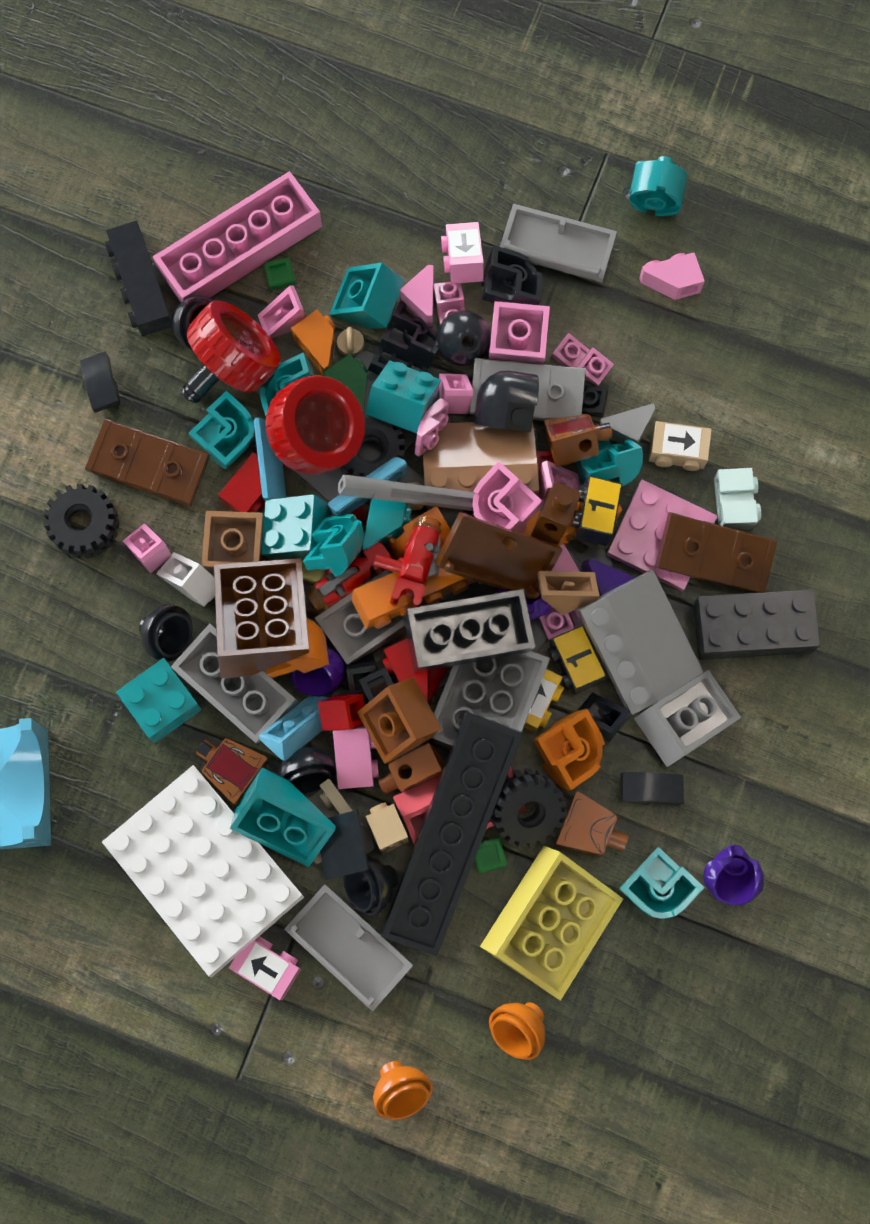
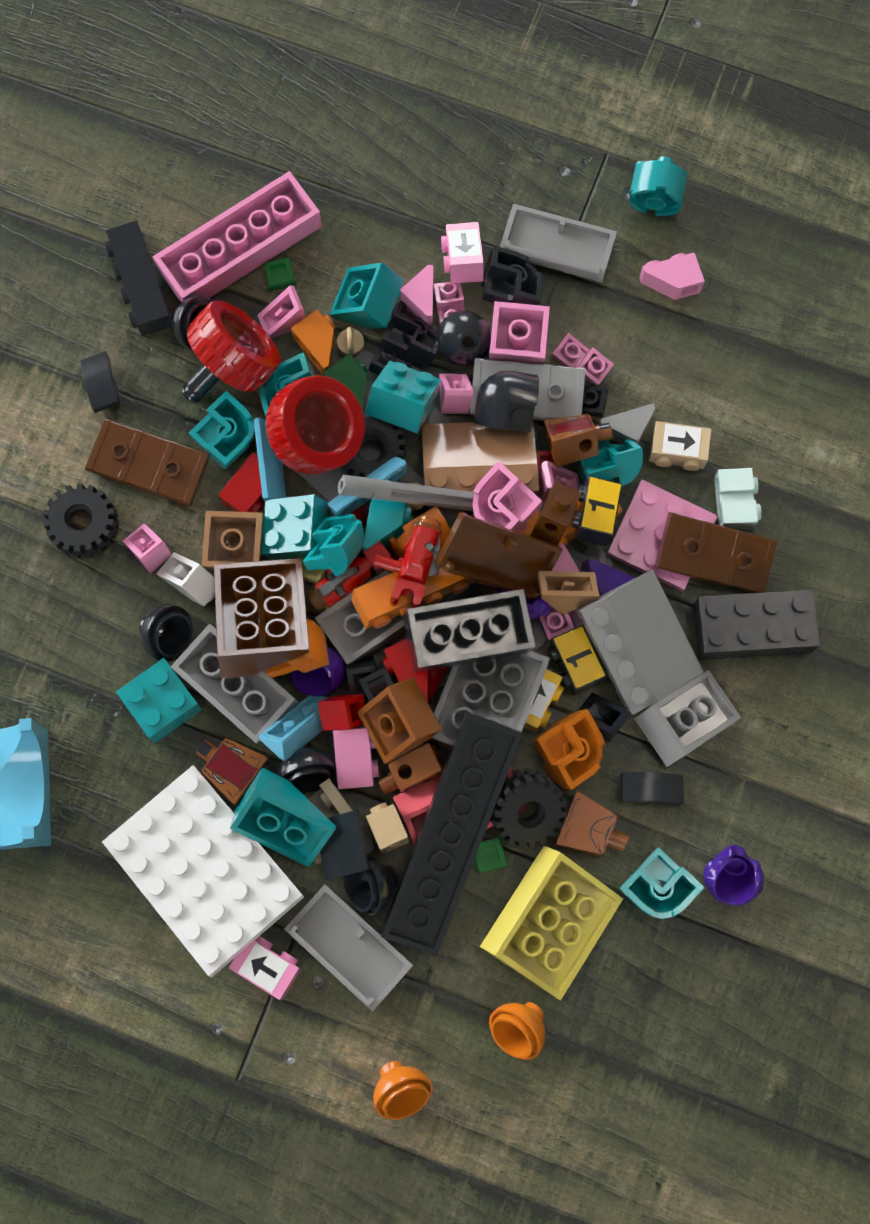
bright pink slope [415,398,449,457] -> none

